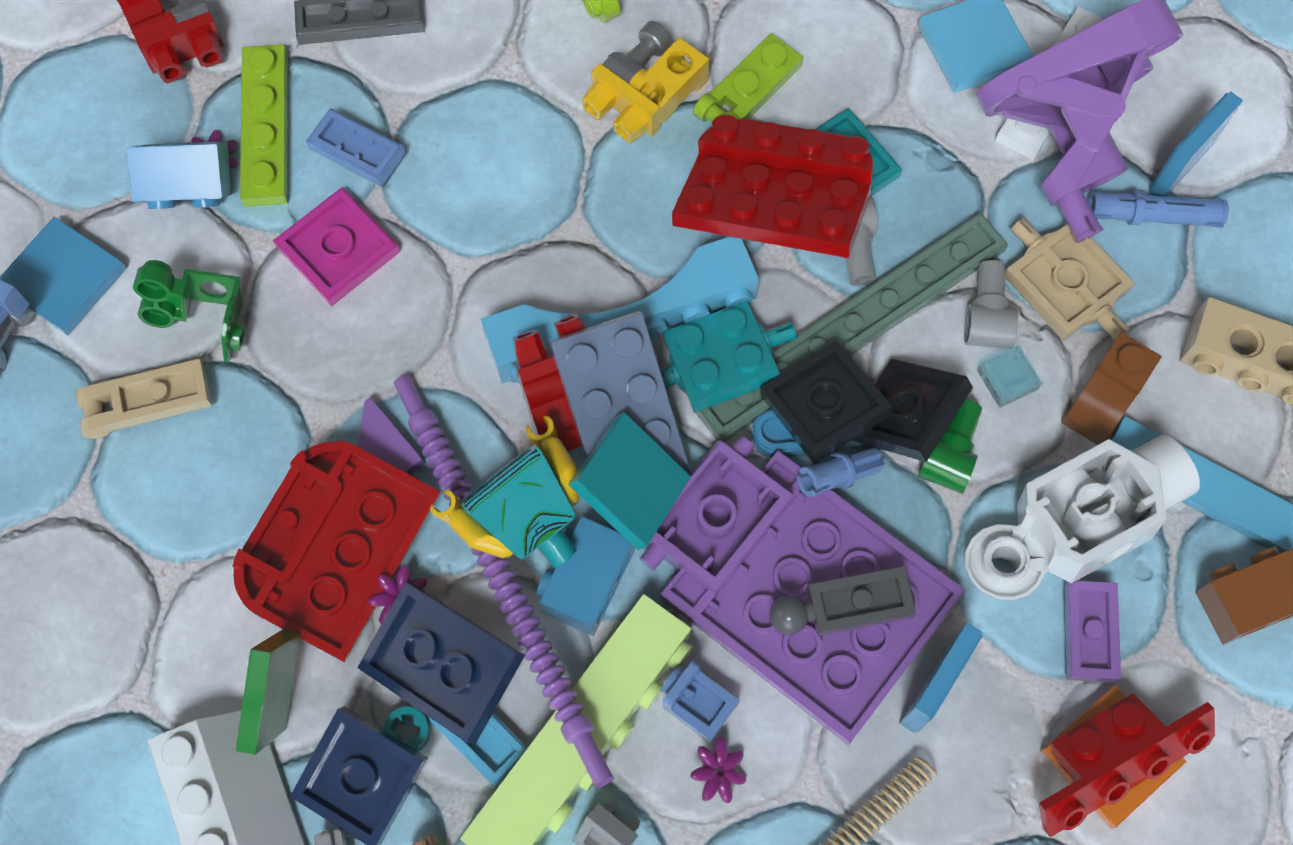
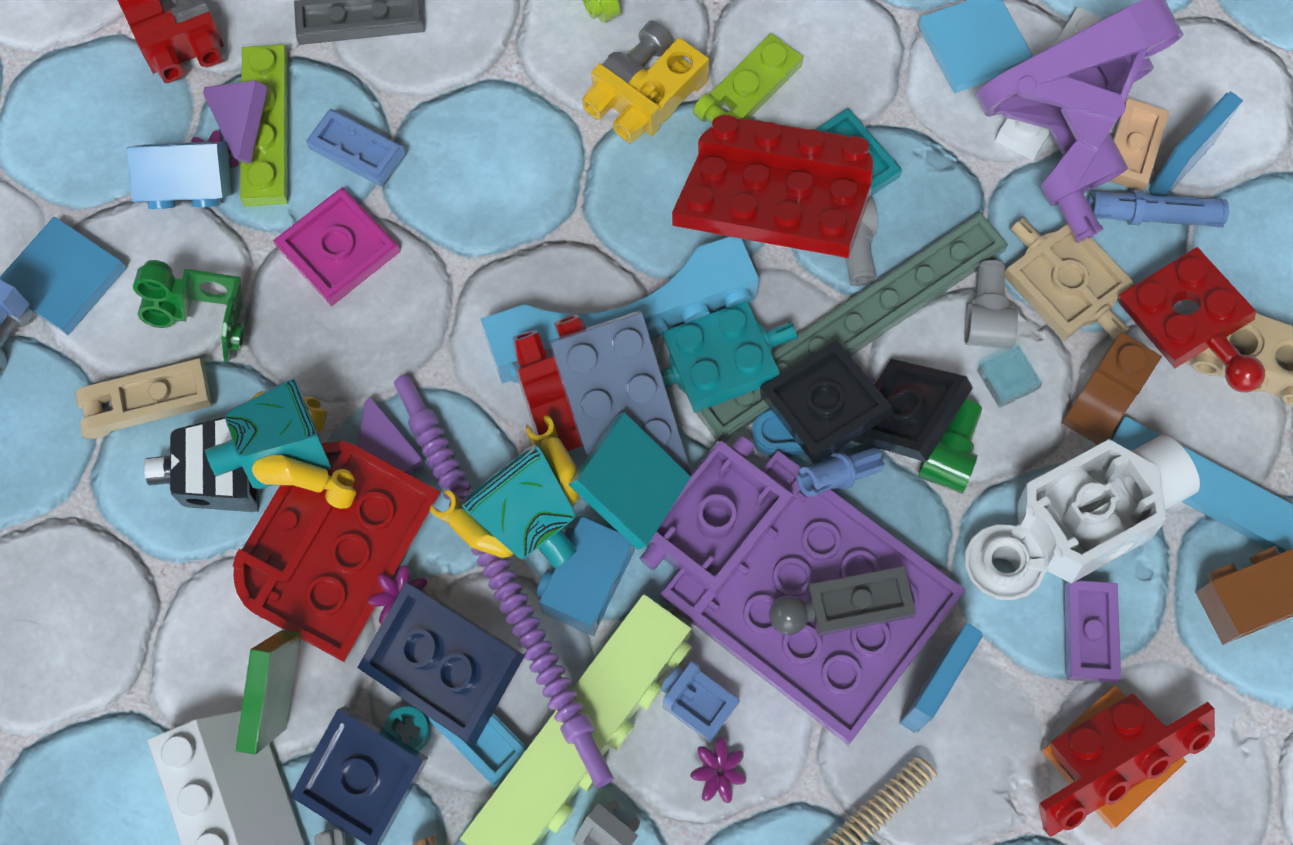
none -> black torso [144,417,259,512]
none -> medium lavender tile [203,80,268,164]
none -> torso [205,378,356,509]
none -> light nougat plate [1110,98,1170,191]
none -> red plate [1119,247,1265,393]

